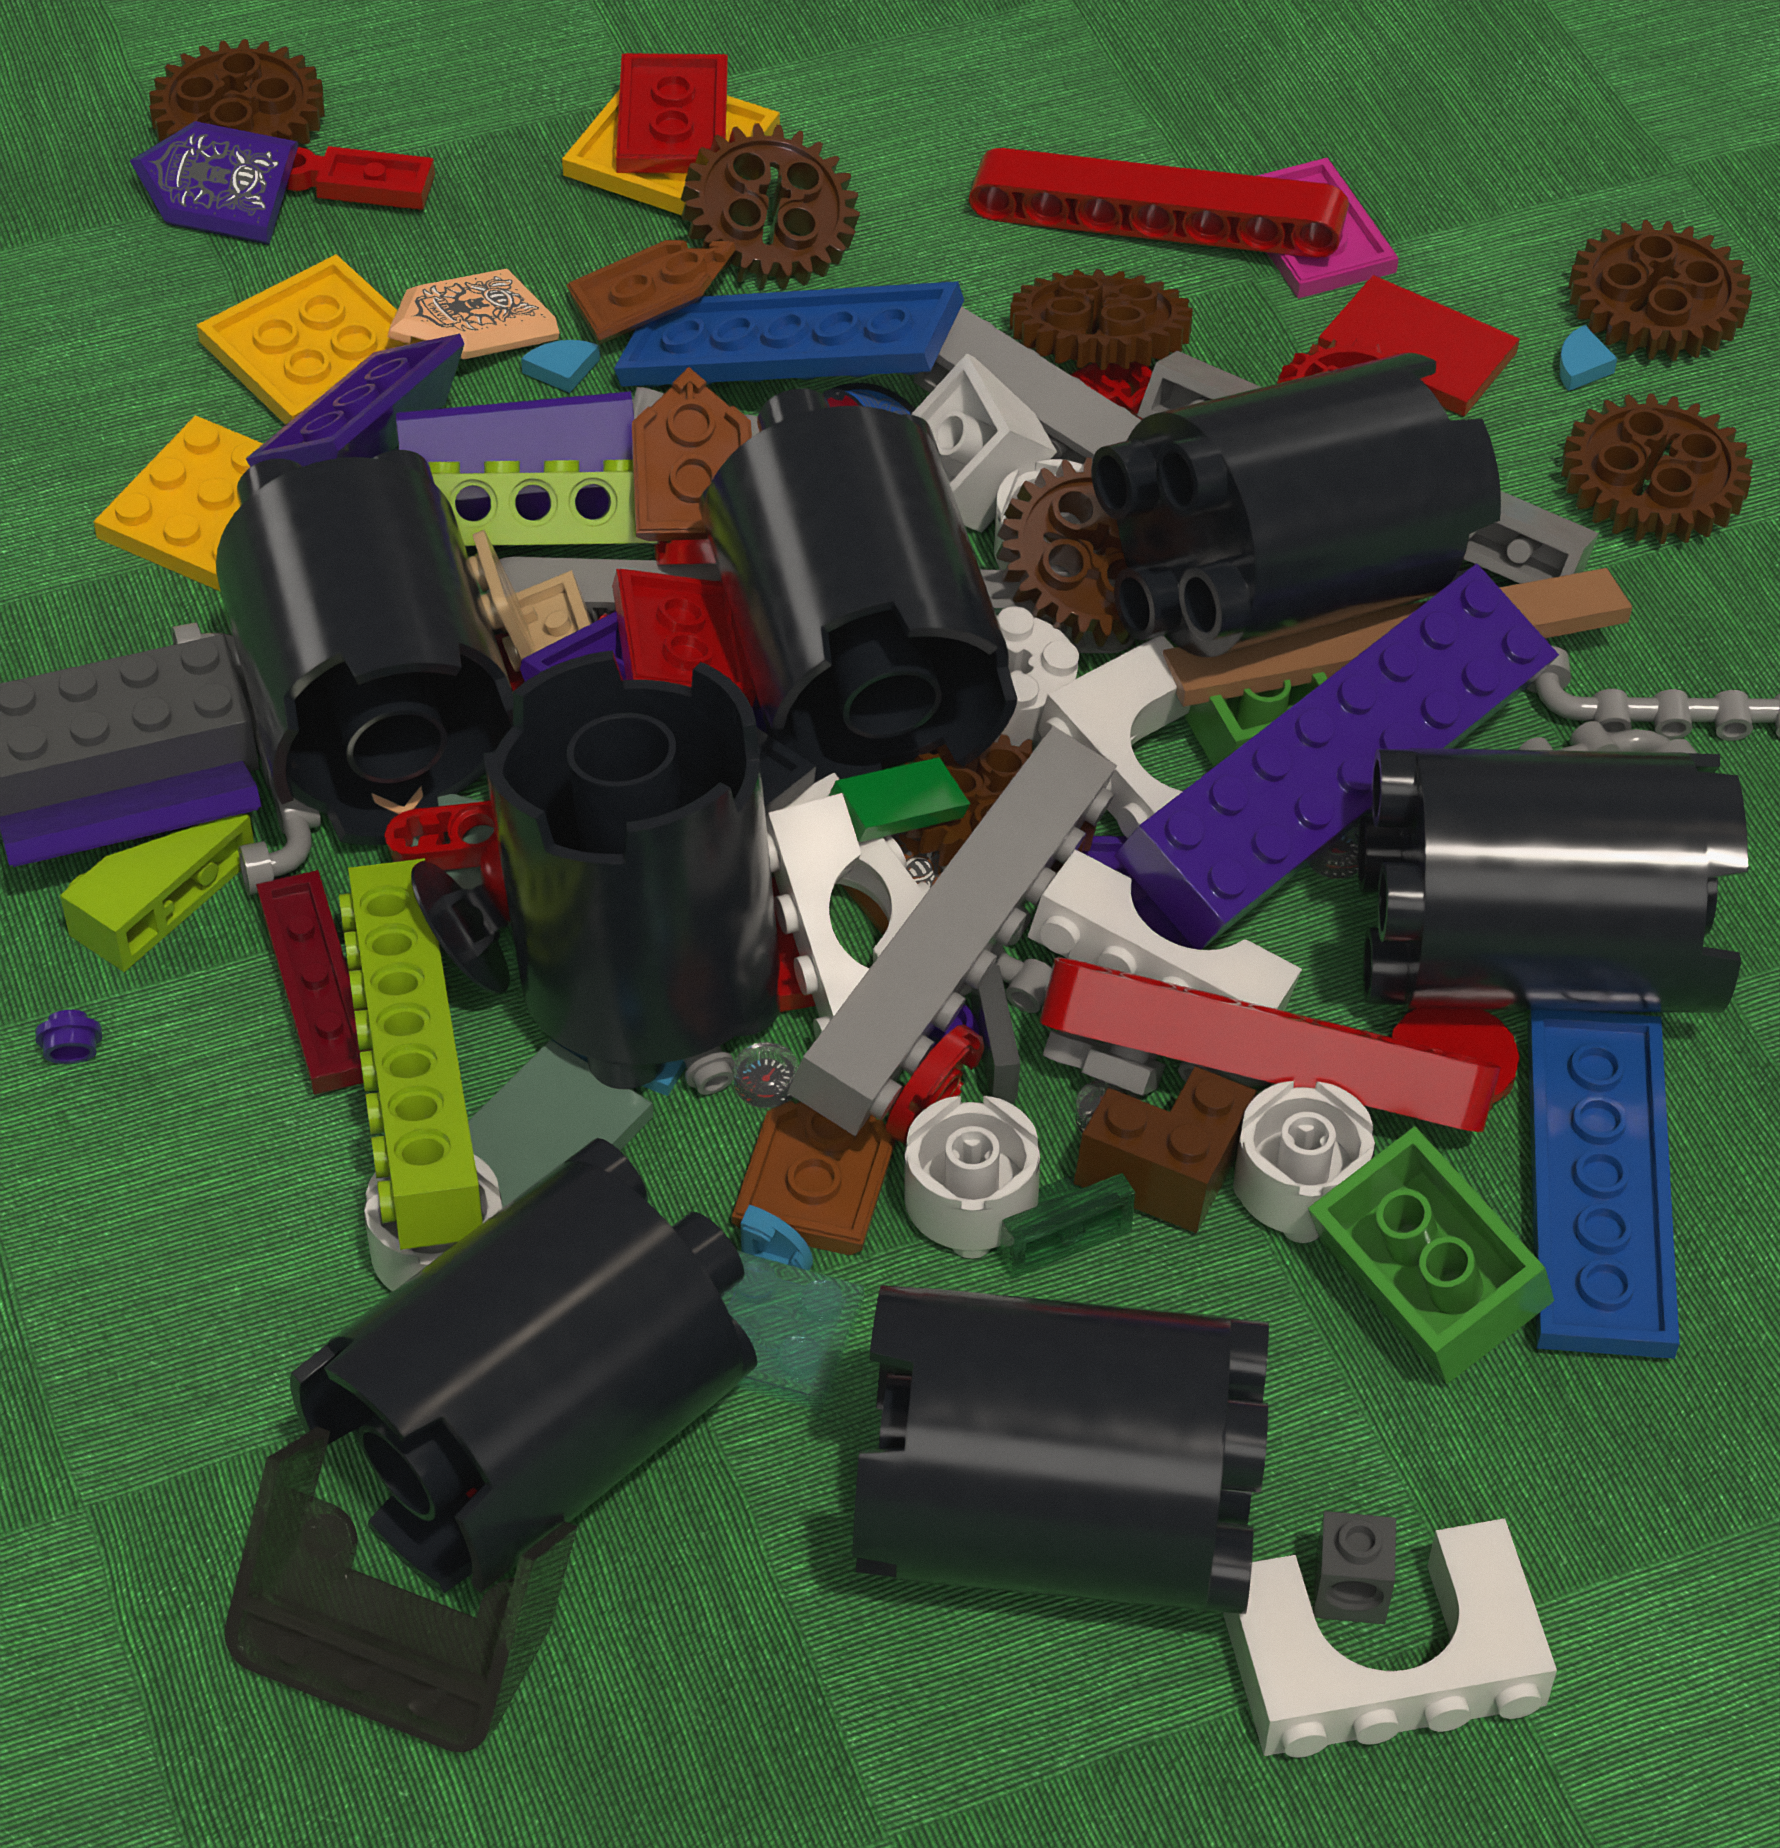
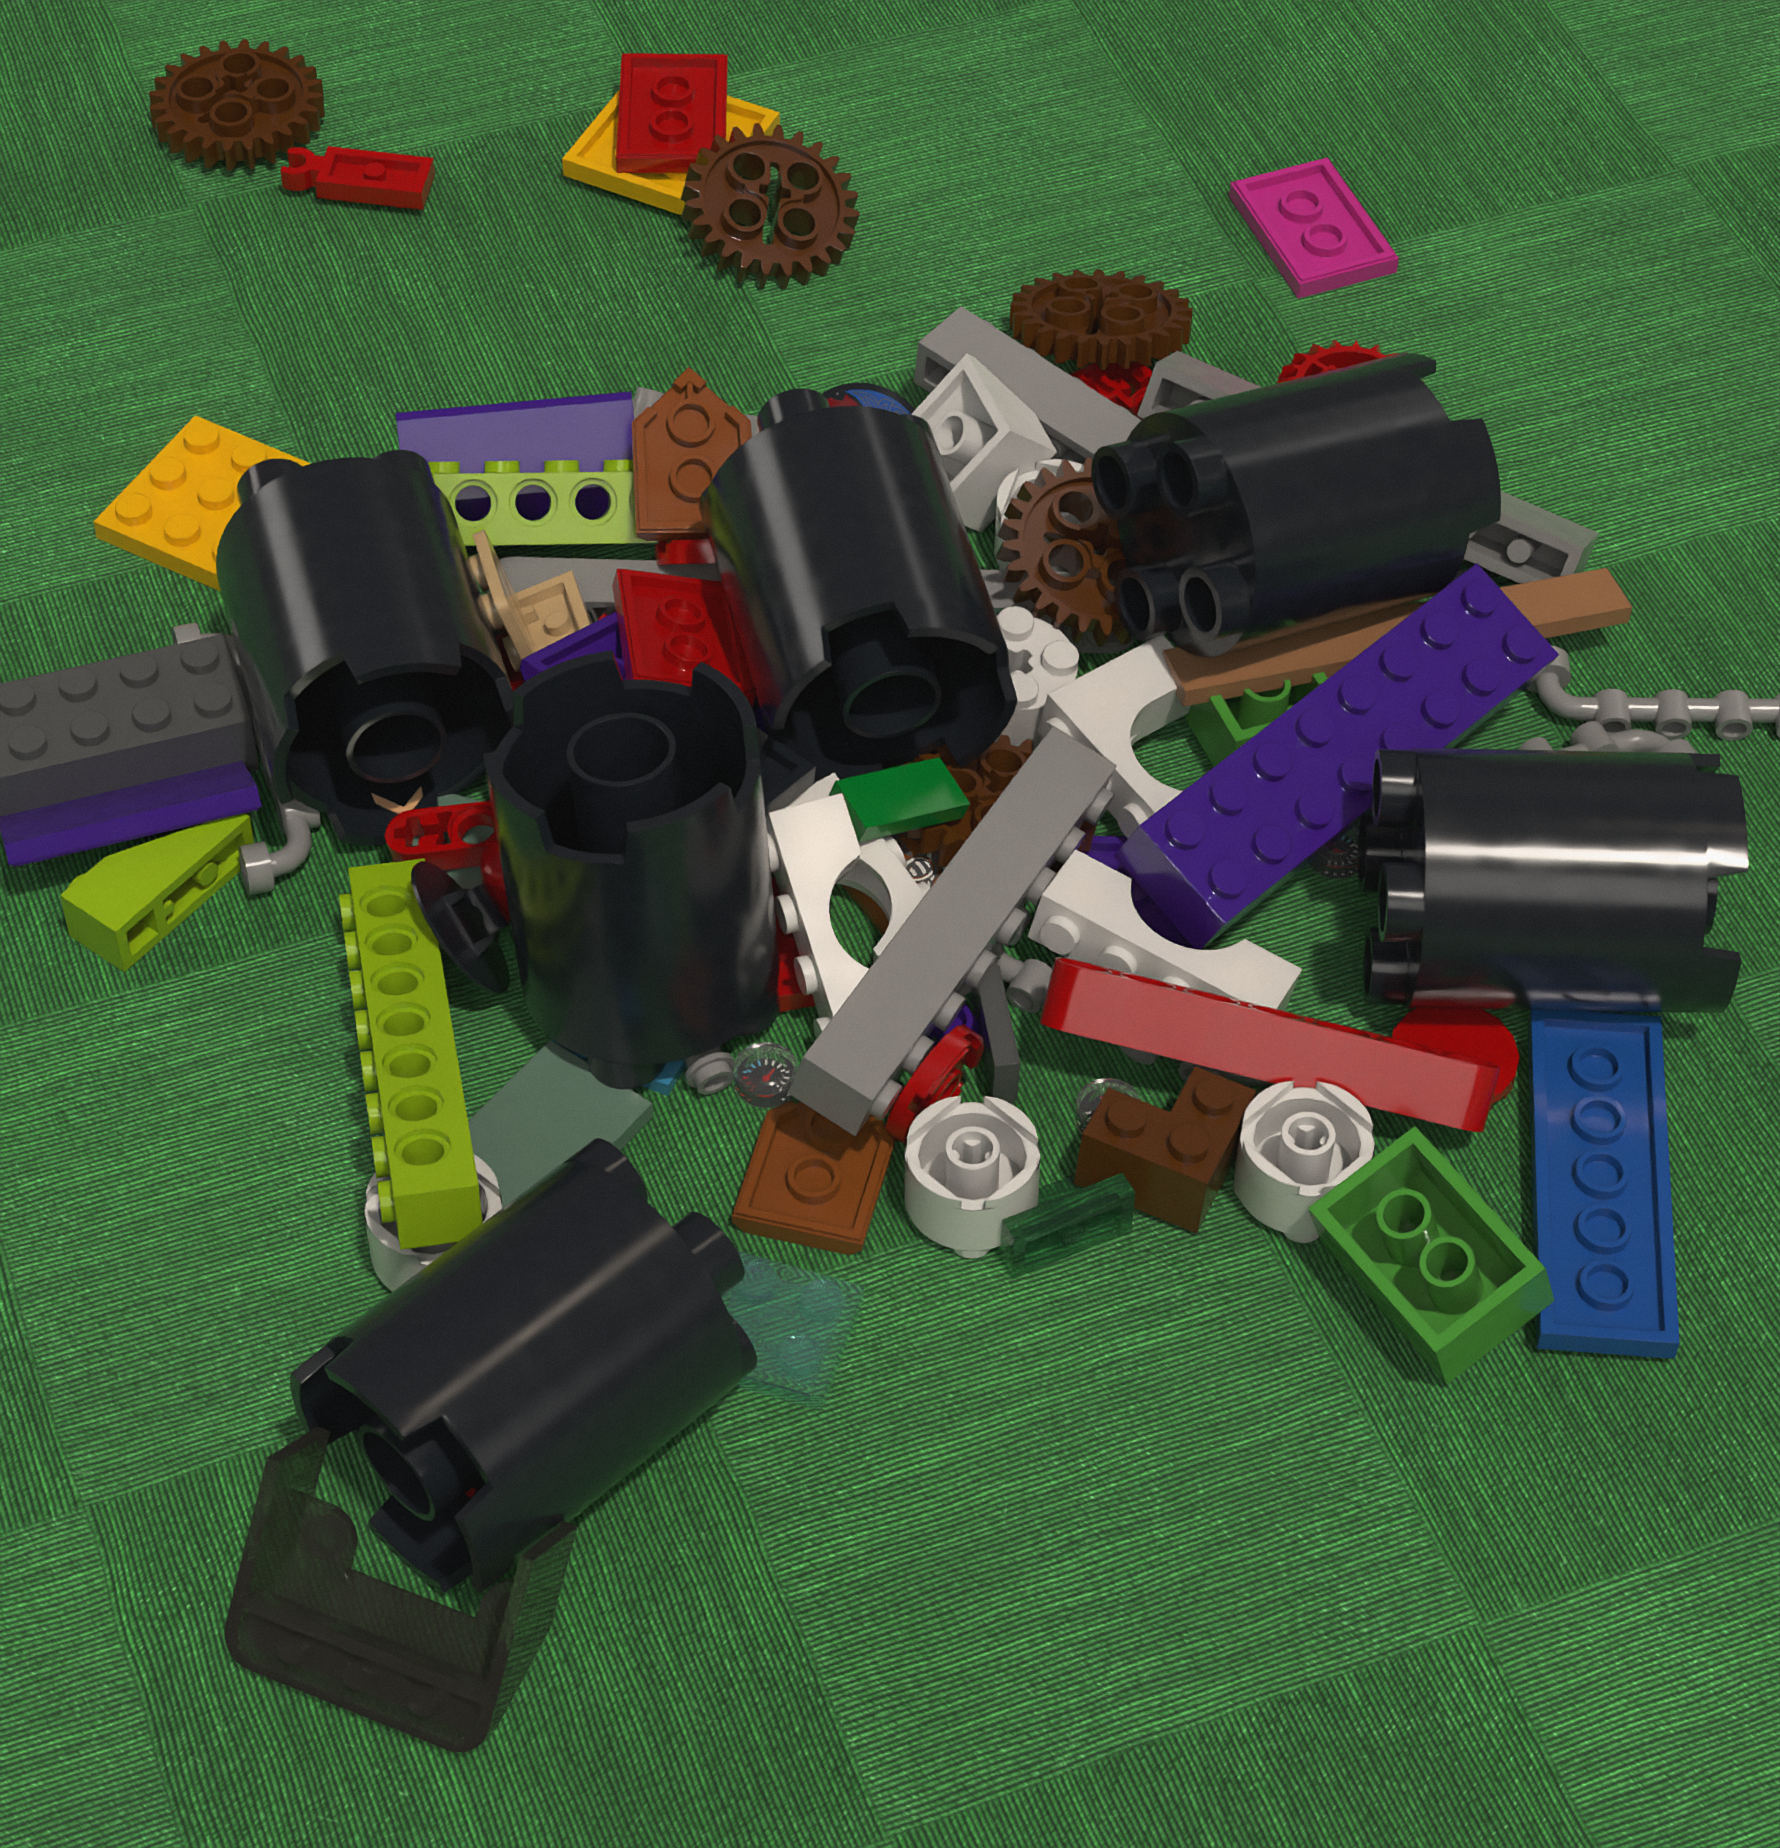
dark purple plate [35,1010,102,1064] -> none
dark purple tile [130,121,299,245] -> none
yellow plate [197,254,426,425] -> none
dark purple slope [246,333,465,467] -> none
dark red plate [256,870,372,1095] -> none
light nougat tile [387,268,560,360] -> none
dark azure tile [521,340,600,393] -> none
dark orange tile [566,240,736,345] -> none
blue plate [614,281,964,387] -> none
dark azure tile [741,1205,813,1281] -> none
black brick [852,1285,1269,1614] -> none
red beam [969,148,1349,258] -> none
light grey plate [1043,1030,1166,1096] -> none
white arch [1223,1518,1557,1757] -> none
dark grey brick [1313,1511,1396,1625] -> none
red tile [1318,275,1520,417] -> none
dark azure tile [1559,325,1617,391] -> none
reddish brown gear [1561,393,1753,544] -> none
reddish brown gear [1568,220,1752,361] -> none

